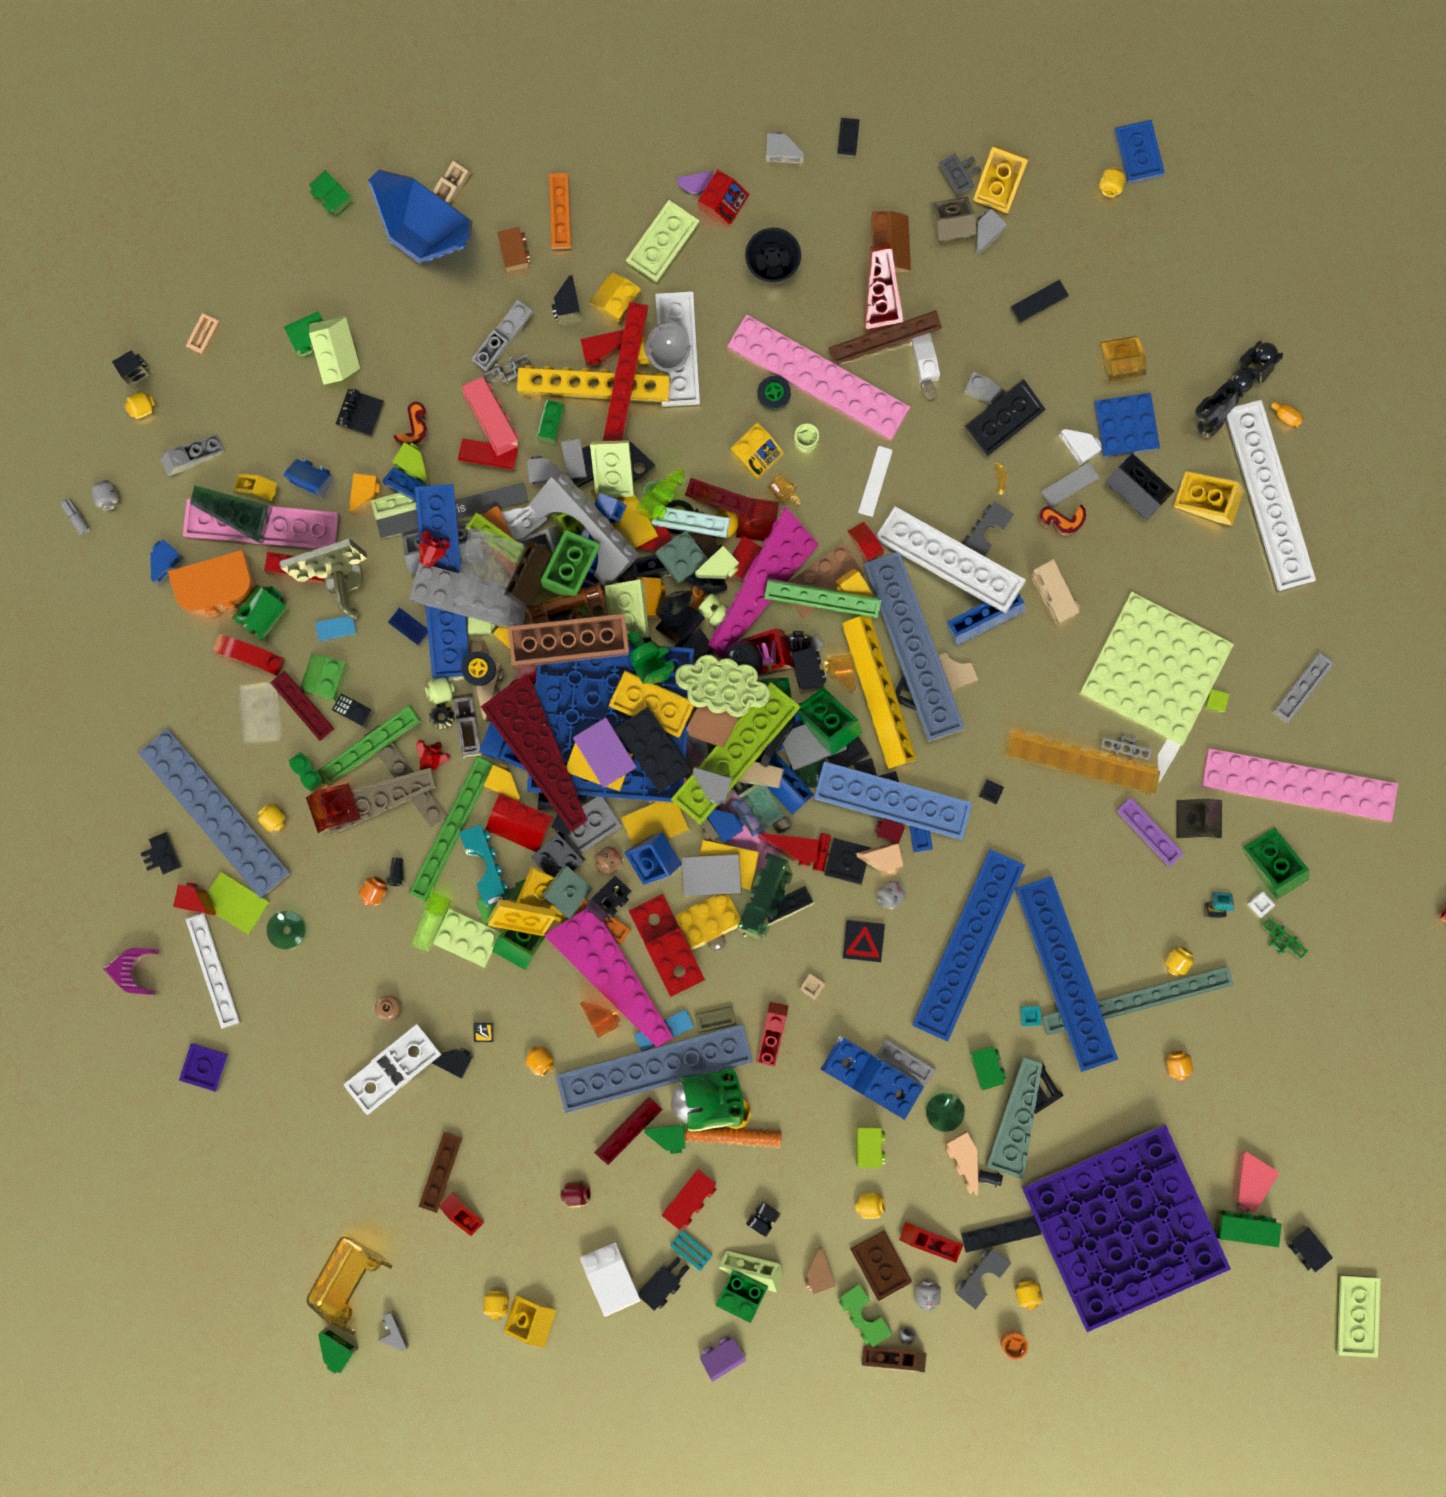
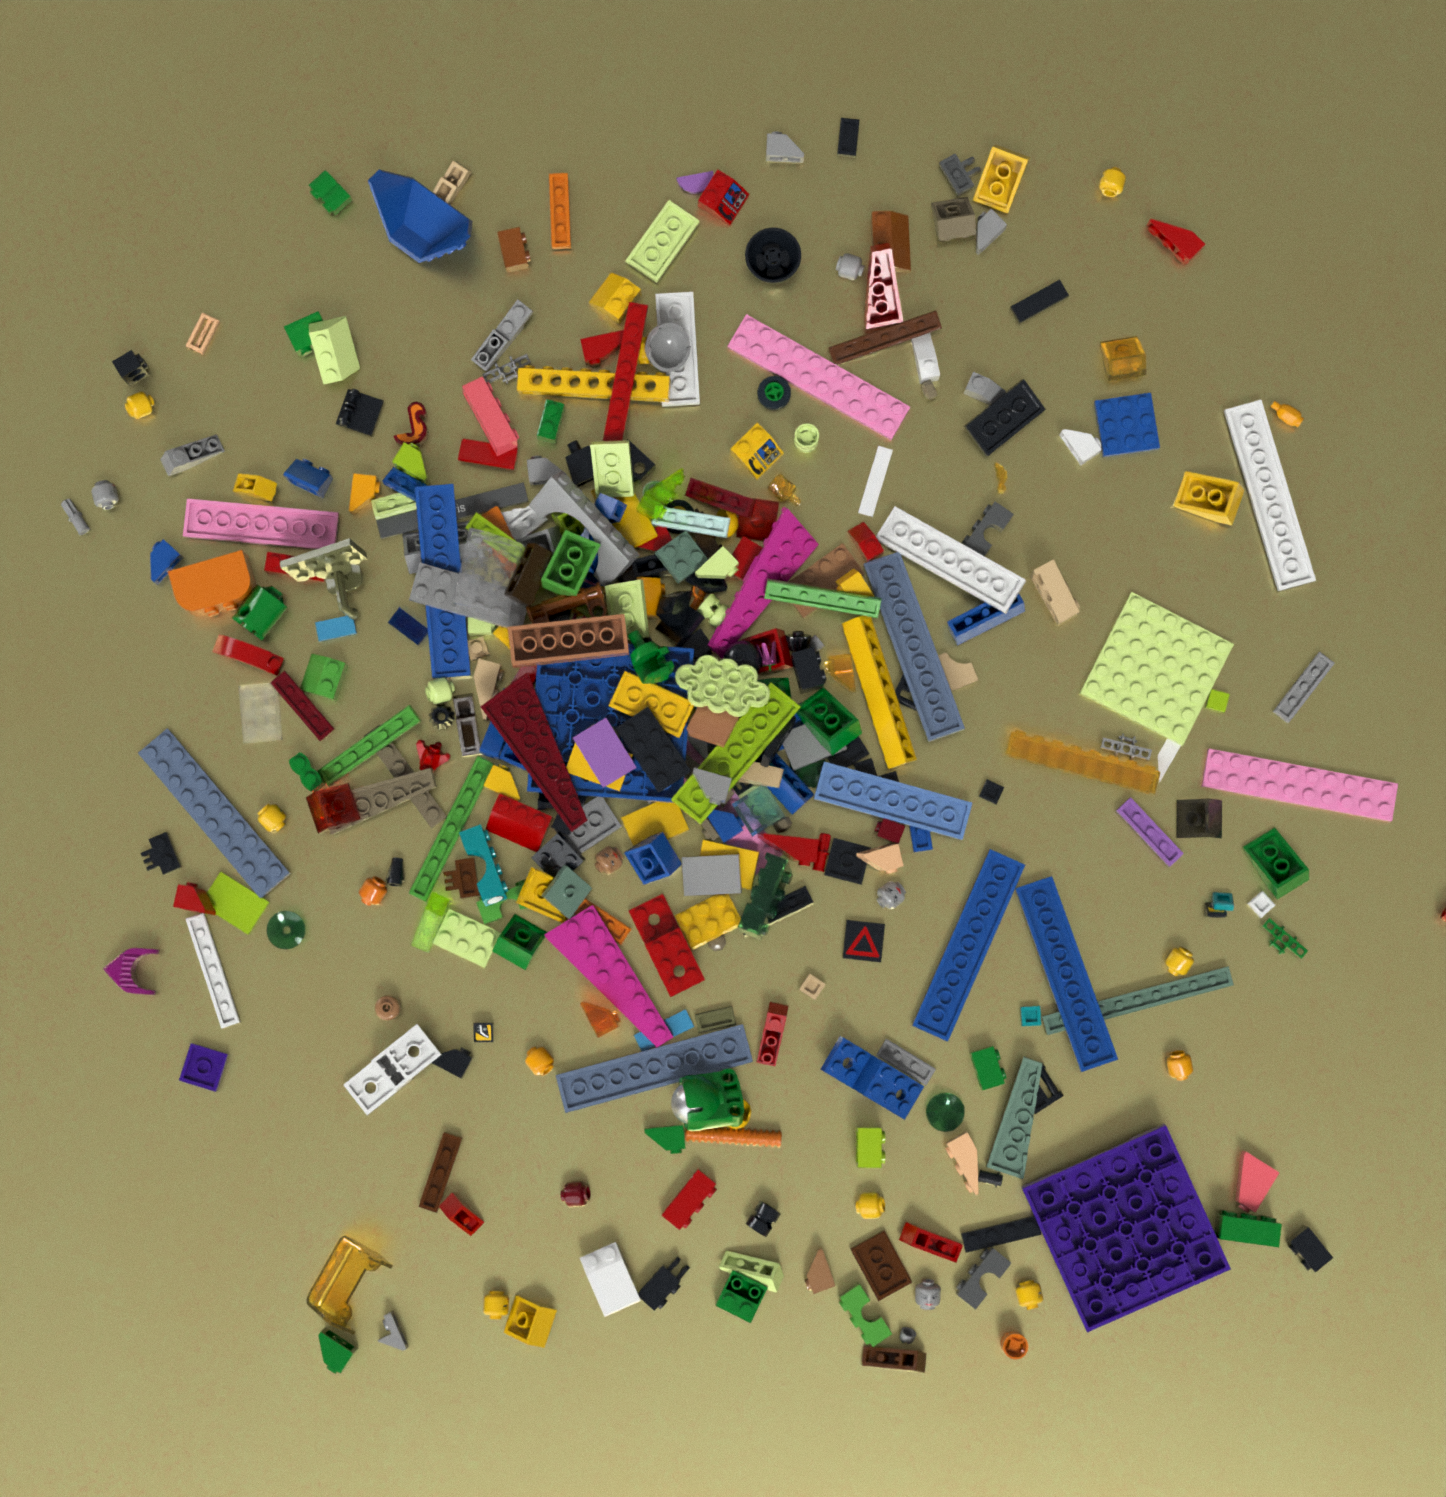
clear green wedge [190,485,273,544] -> none
black slope [332,694,375,729] -> none
red rock [418,531,450,567] -> none
black wheel [461,651,496,686] -> none
yellow plate [488,900,556,936] -> none
black slope [551,275,582,326] -> none
light grey tile [561,439,587,480] -> none
black brick [585,876,632,922] -> none
dark red plate [594,1097,663,1165] -> none
teal tile [670,1231,713,1271] -> none
medium lavender slope [700,1336,746,1382] -> none
dark red animal [1038,504,1086,536] -> none
light grey tile [1041,462,1100,507] -> none
black slope [1105,453,1174,520] -> none
blue tile [1114,120,1165,183] -> none
black piece [1195,340,1283,438] -> none
yellowish green plate [1337,1275,1381,1358] -> none
none -> reddish brown hinge [443,857,480,899]
none -> light grey head [836,253,865,280]
none -> red slope [1147,219,1205,265]

